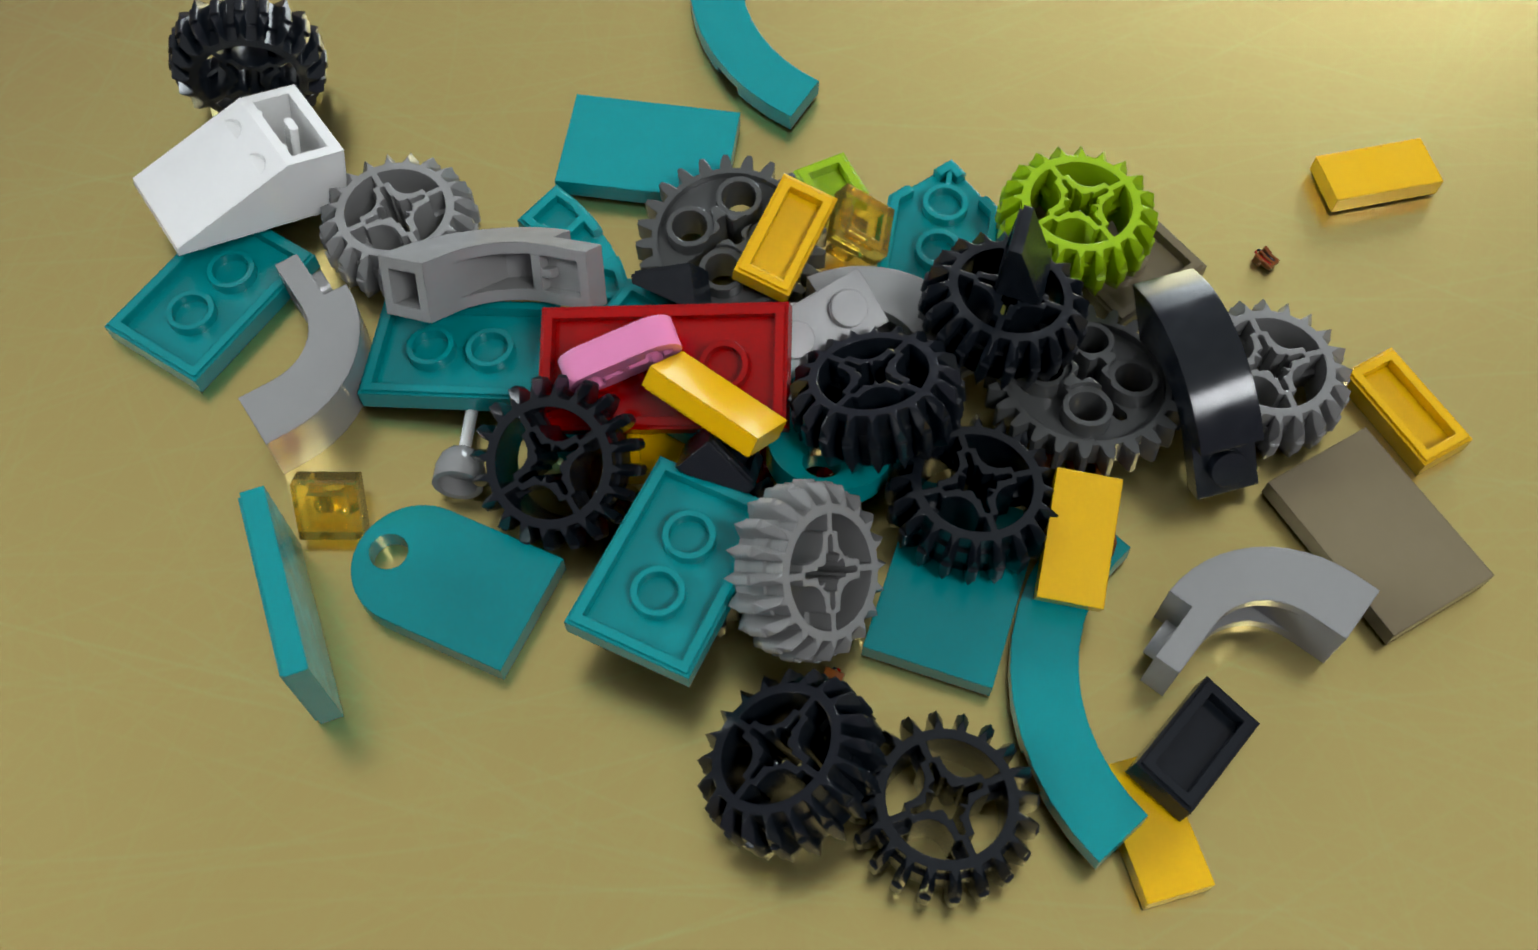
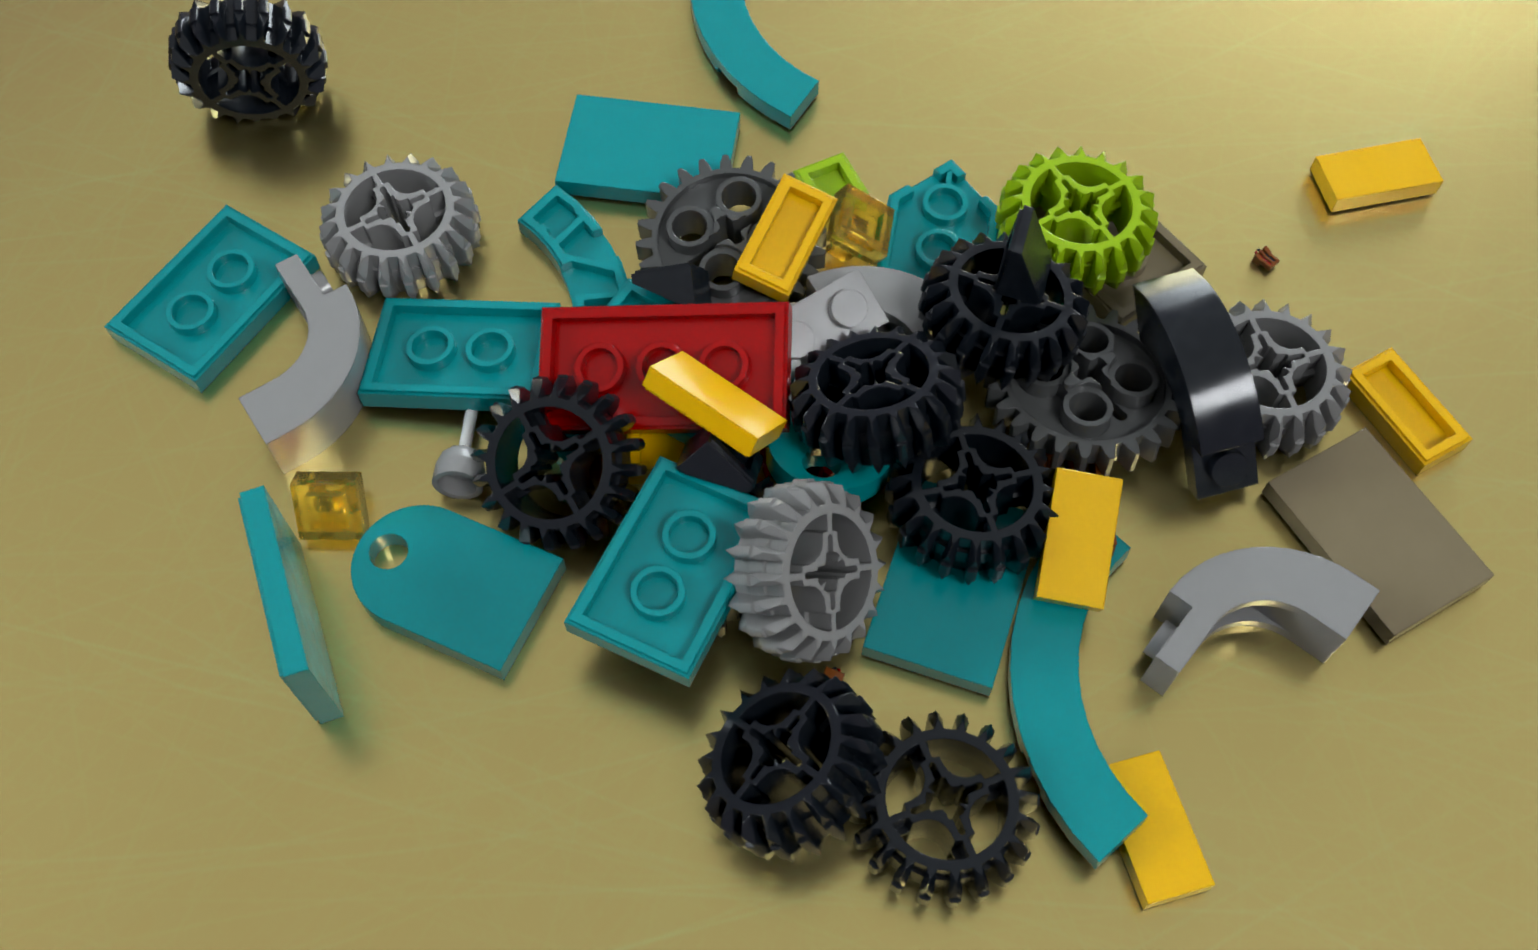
white slope [133,84,347,256] -> none
light grey arch [378,227,607,323] -> none
bright pink beam [558,315,682,393] -> none
black tile [1125,676,1260,822] -> none

